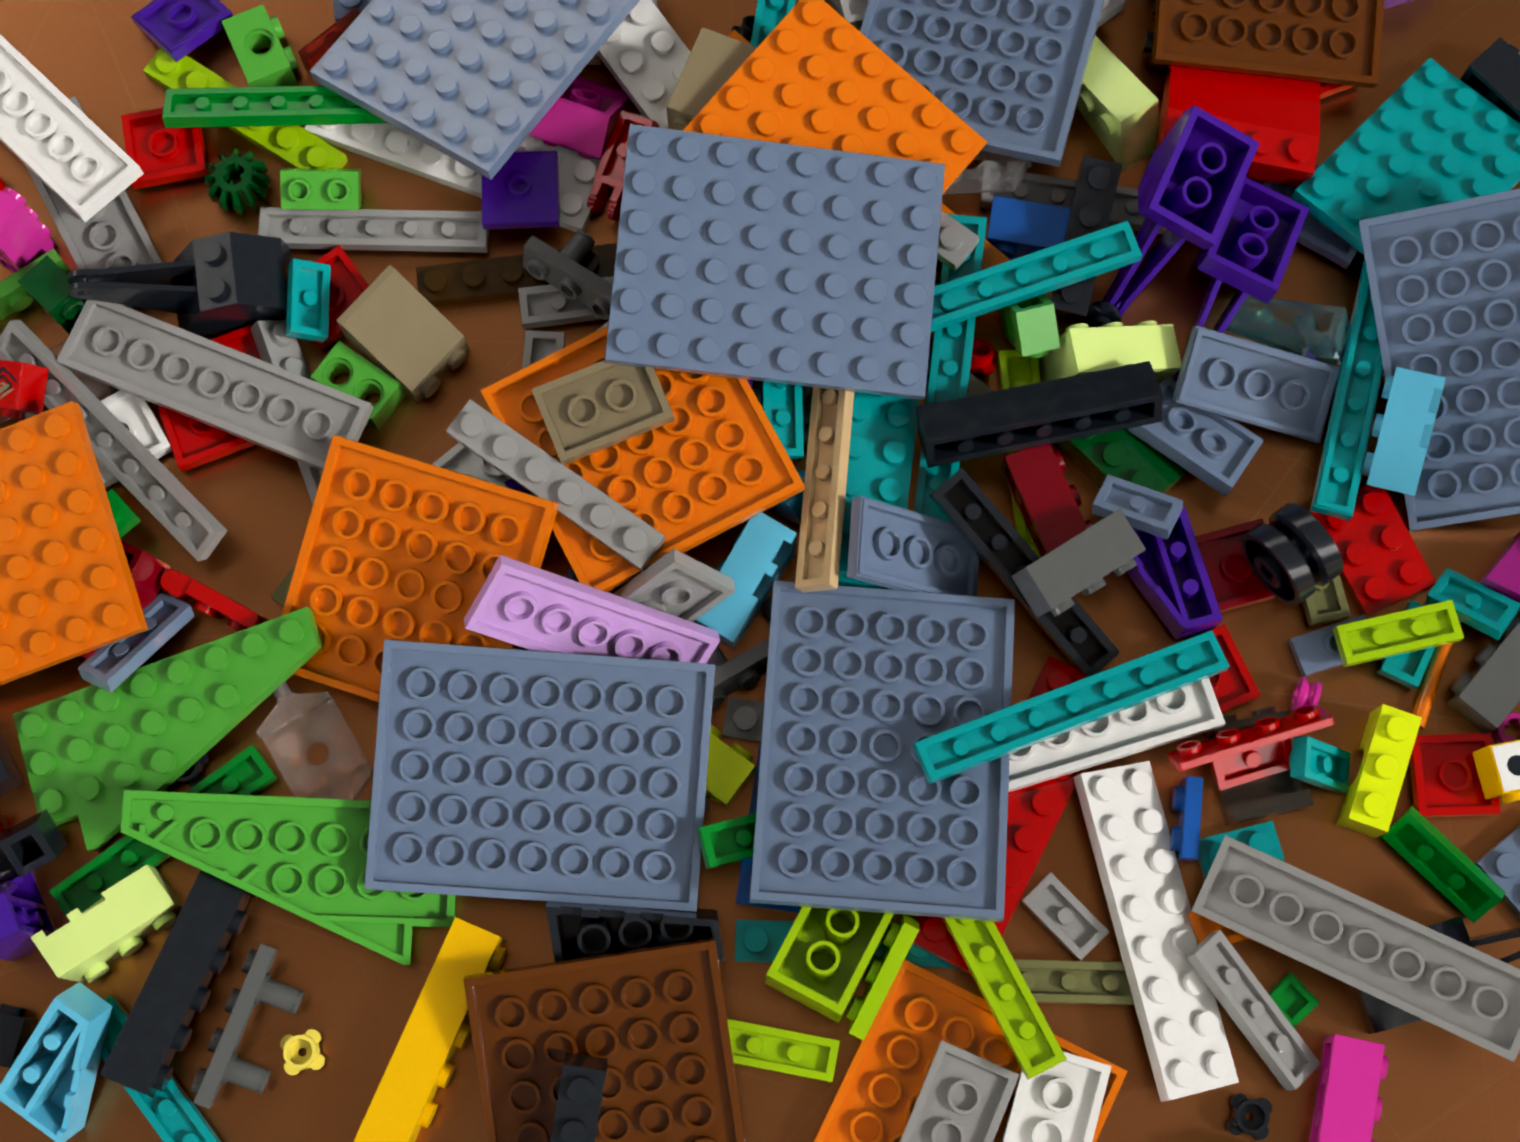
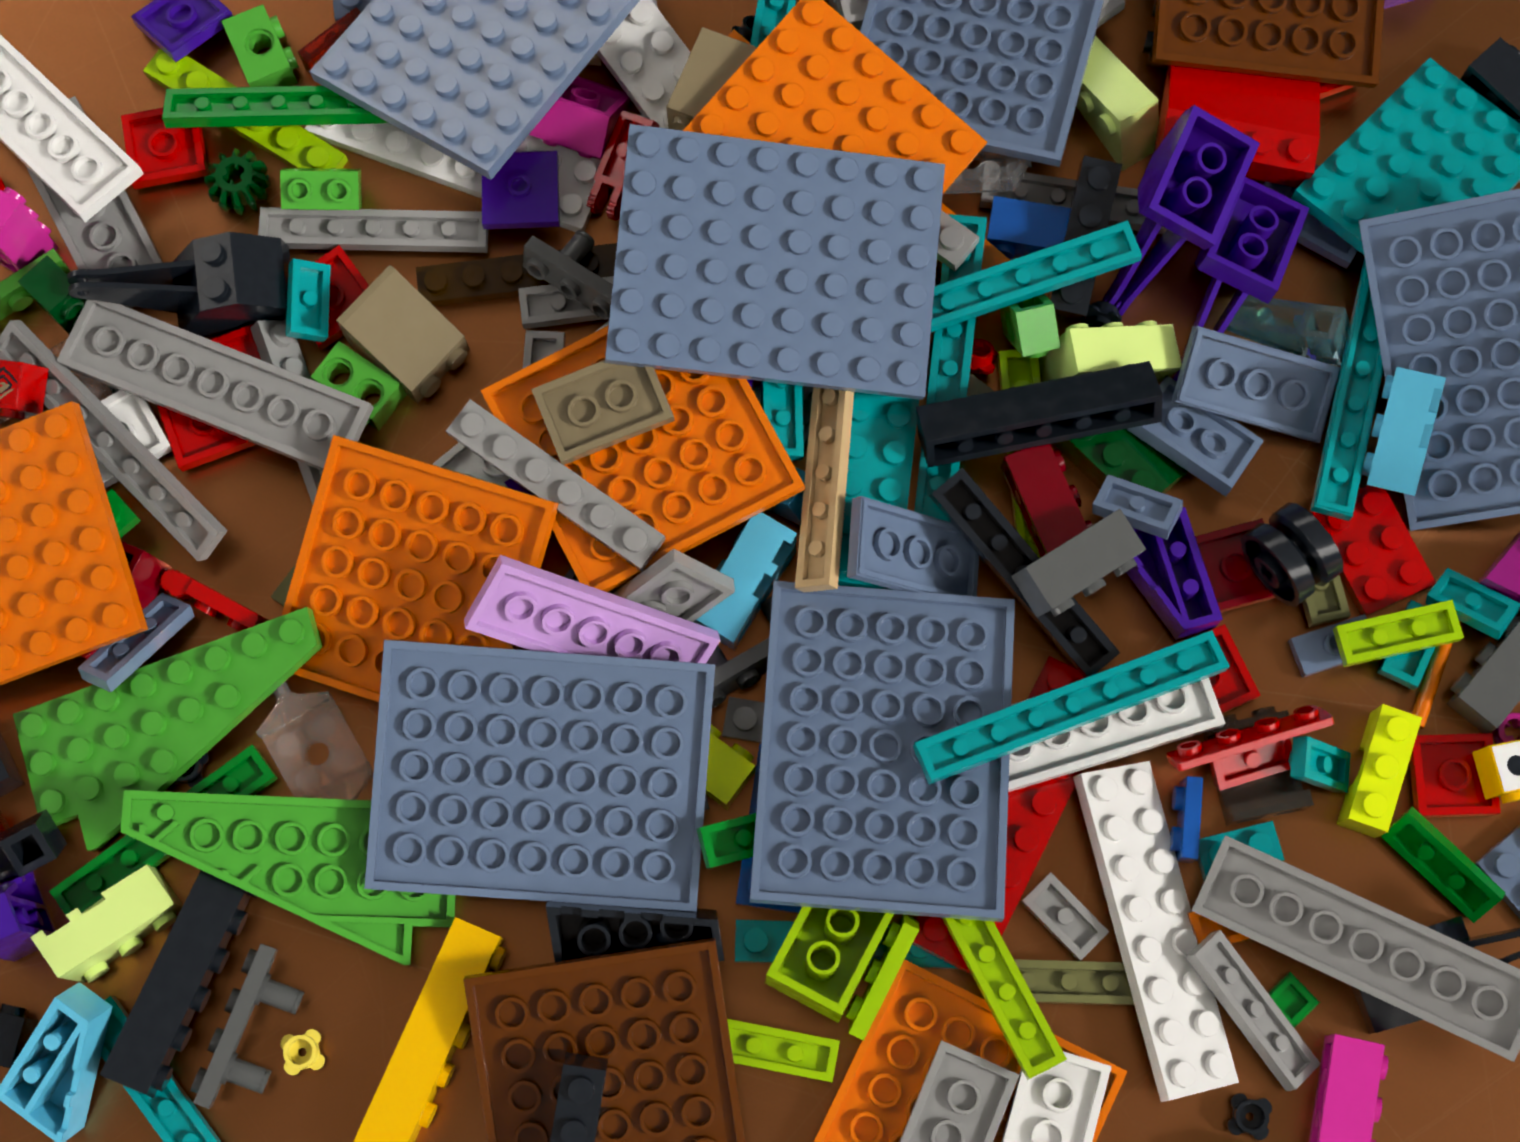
dark pink bush [1290,676,1322,711] -> none

